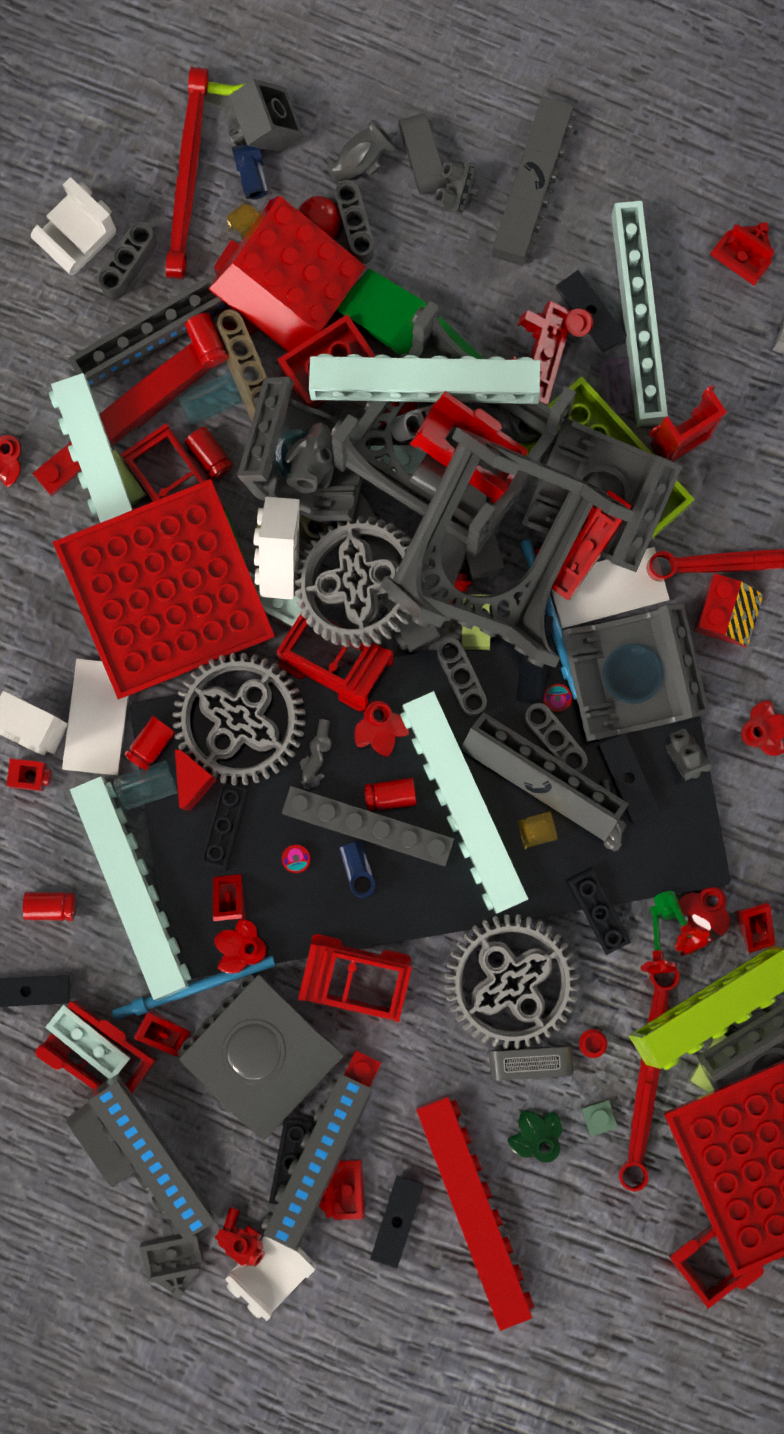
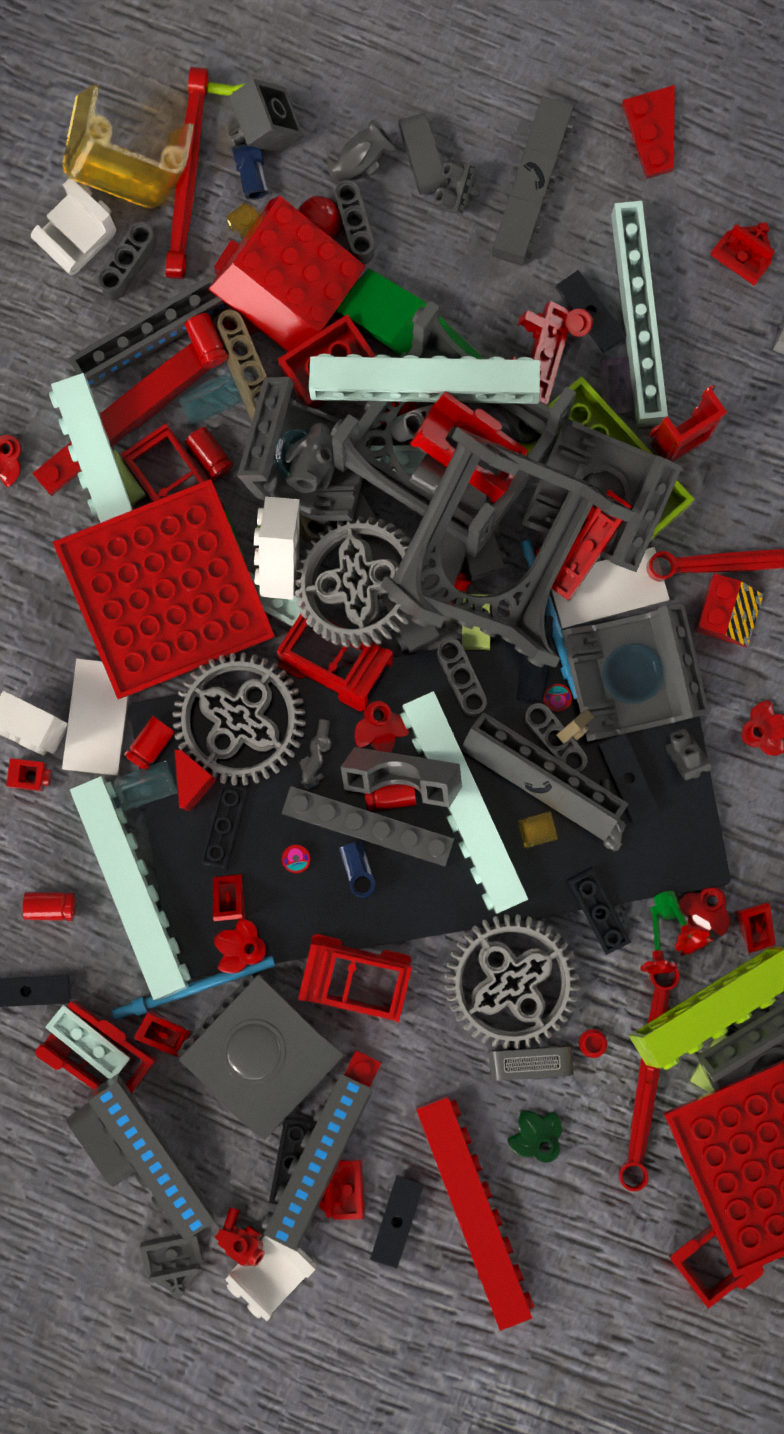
sand green plate [581,1099,618,1136] -> none
none -> clear yellow windscreen [63,84,194,209]
none -> dark grey arch [341,747,462,807]
none -> dark tan plate [557,709,594,743]
none -> red wing [622,85,675,179]

